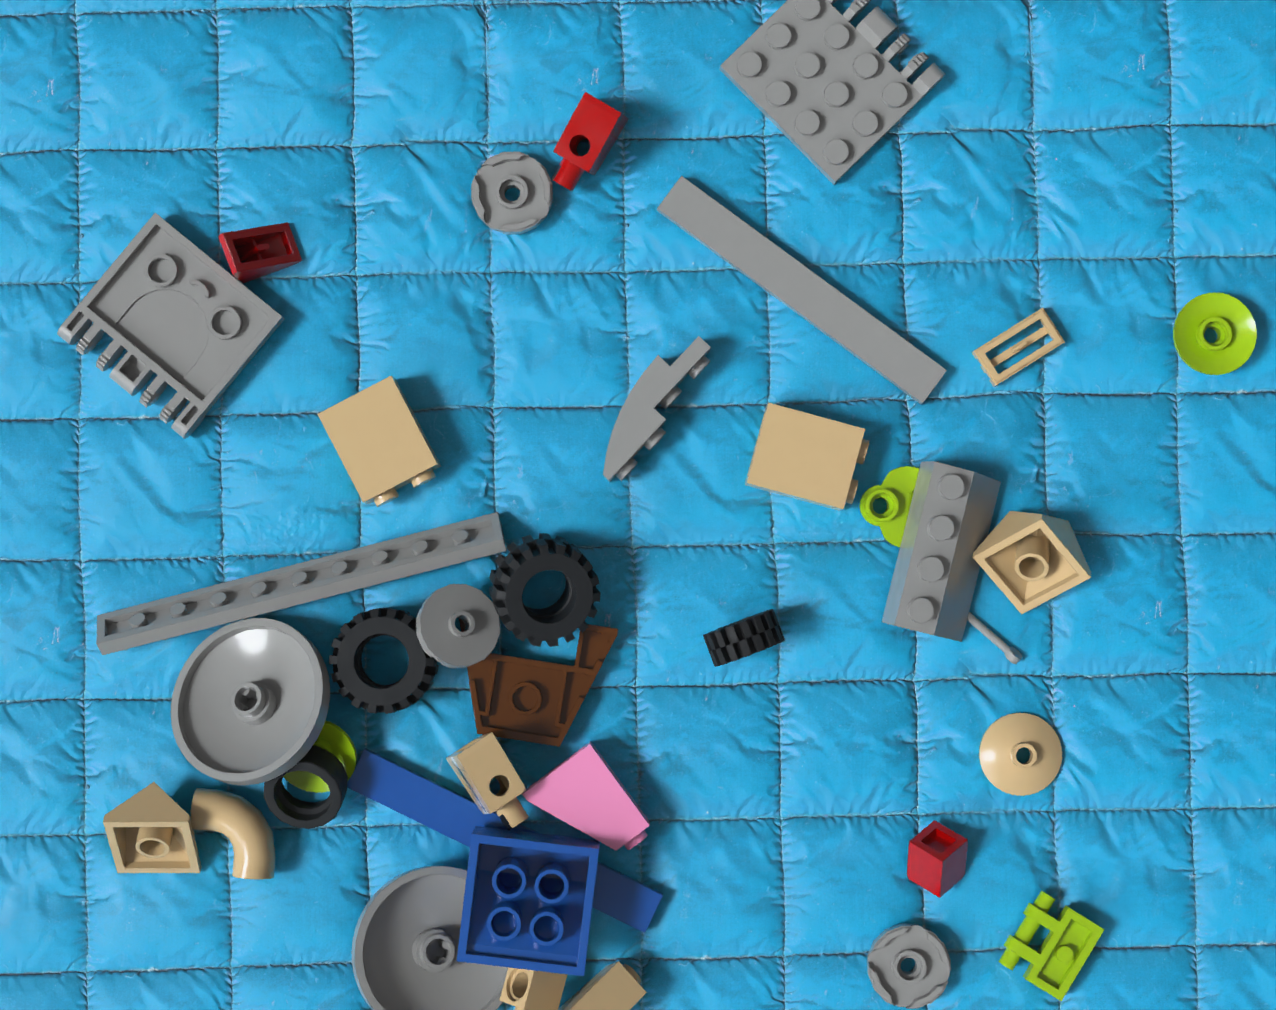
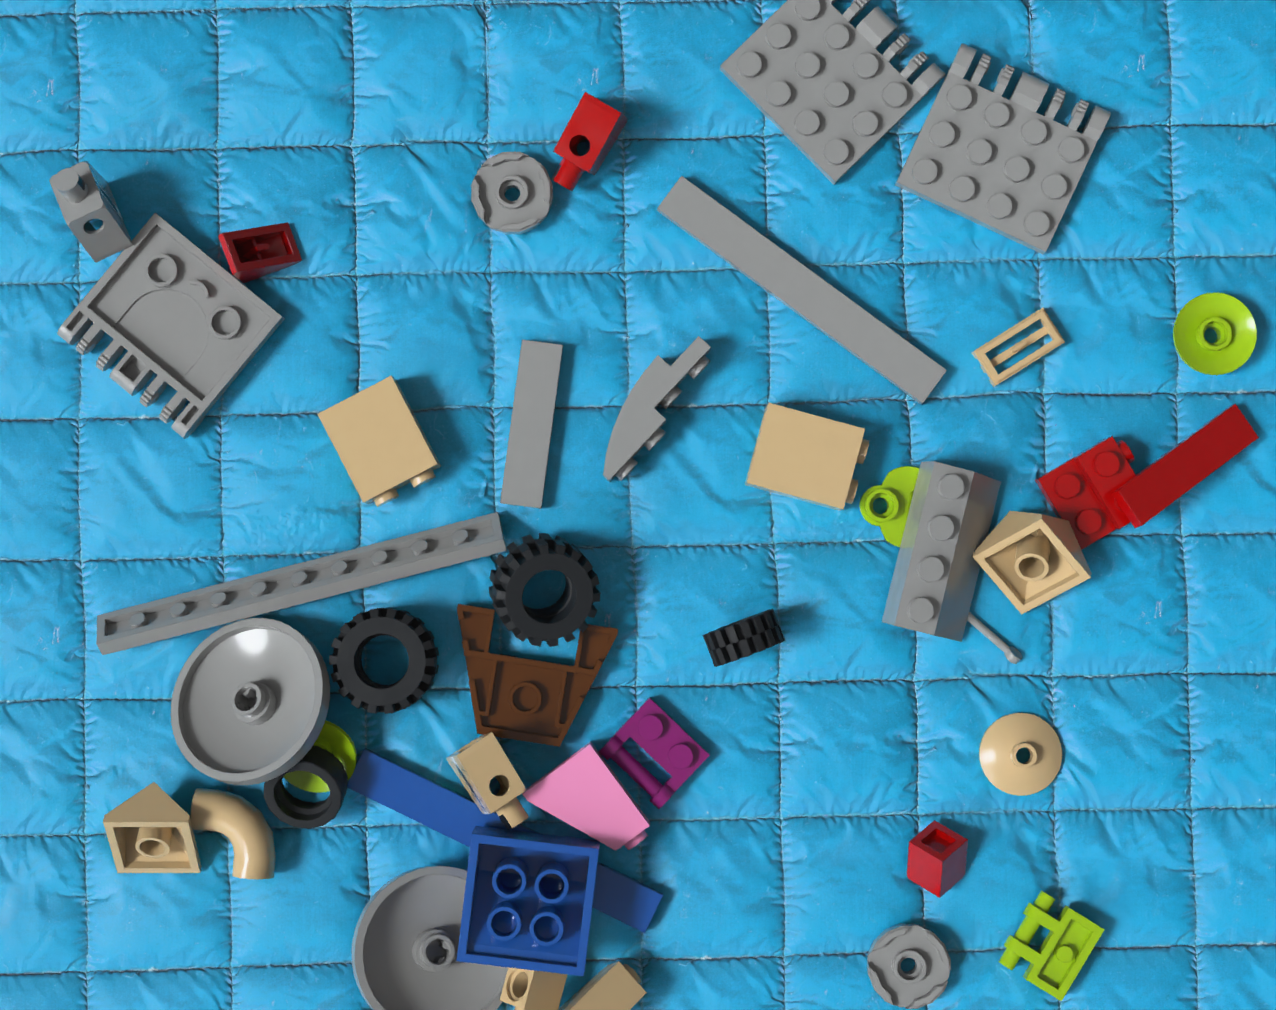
light grey plate [416,584,500,668] -> none
none -> light grey torso [49,161,133,263]
none -> light grey tile [500,340,563,509]
none -> magenta plate [598,697,710,809]
none -> light grey hinge [895,43,1111,254]
none -> red plate [1035,436,1136,550]
none -> red tile [1111,404,1259,528]

